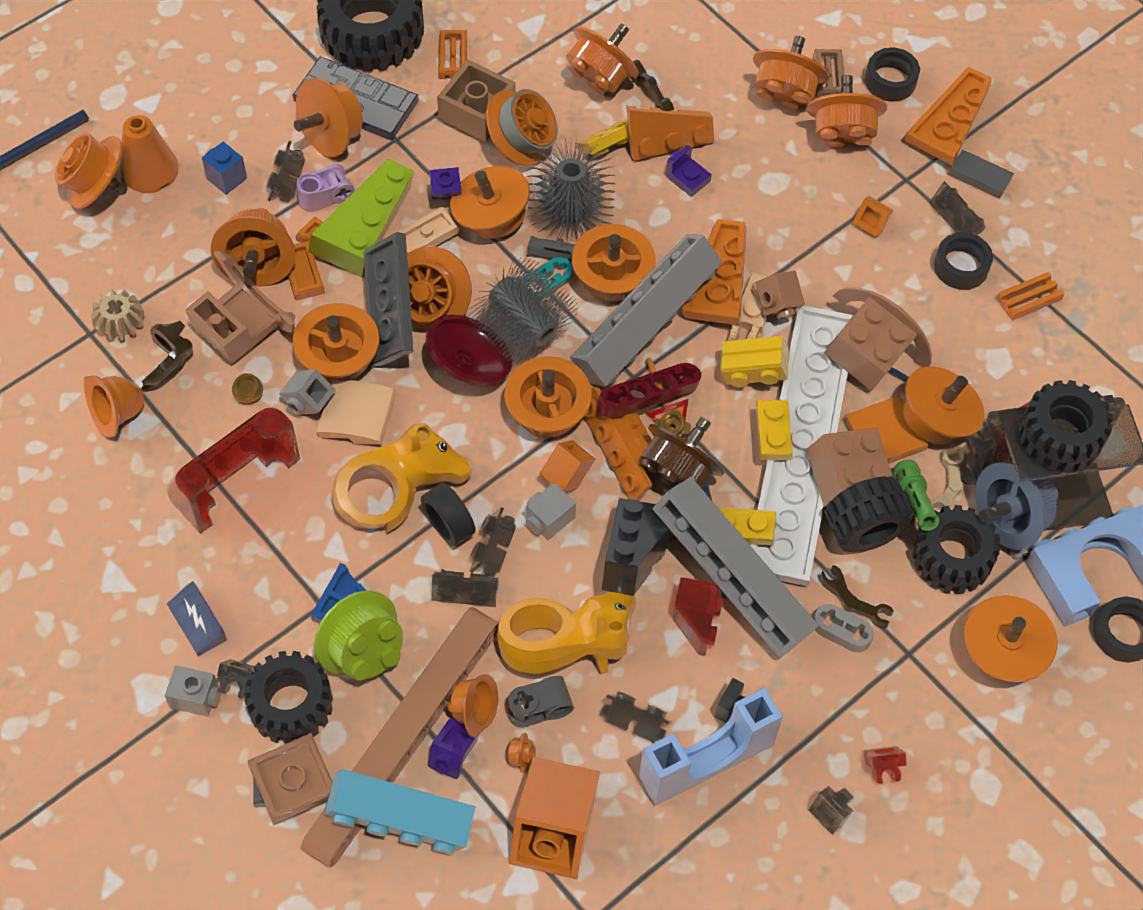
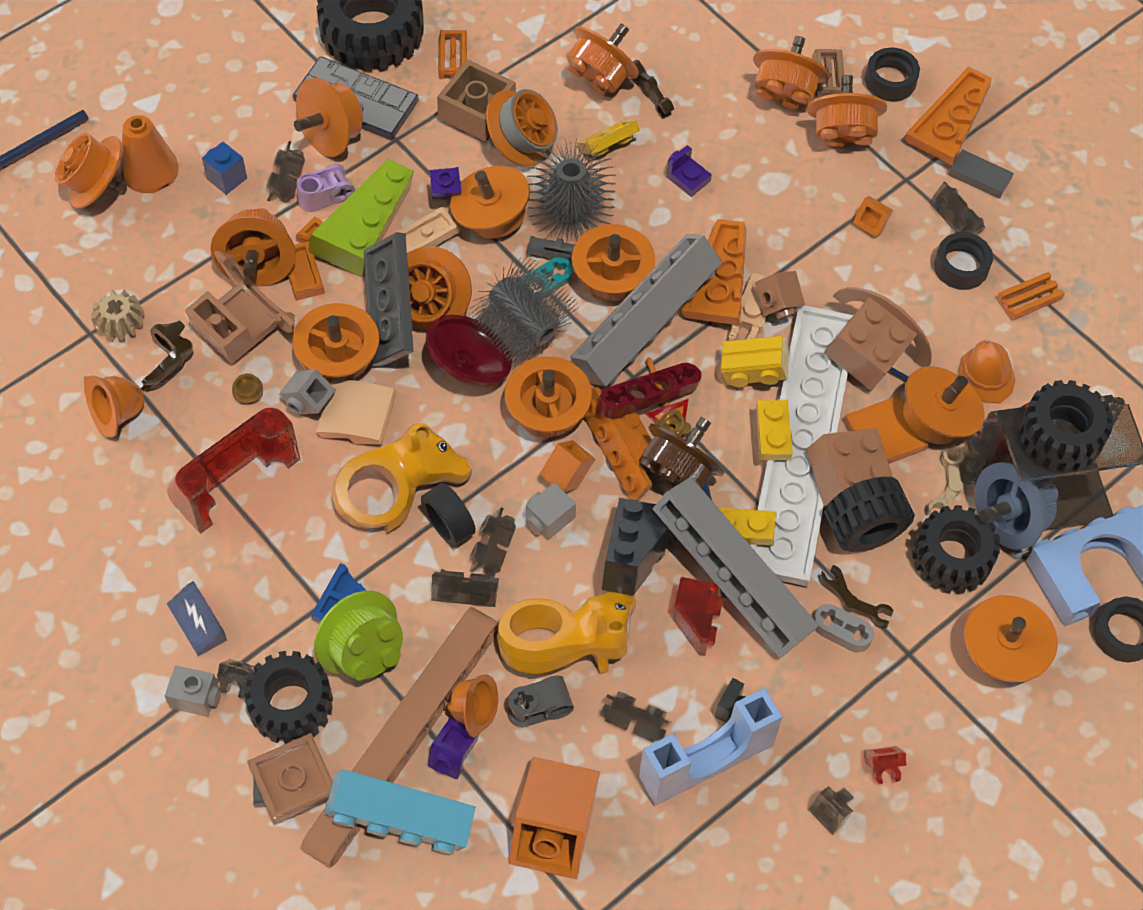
orange plate [508,733,536,772] -> none
orange wing [626,105,714,161] -> none
bright green pin [892,459,939,531] -> none
none -> orange piece [958,340,1016,404]

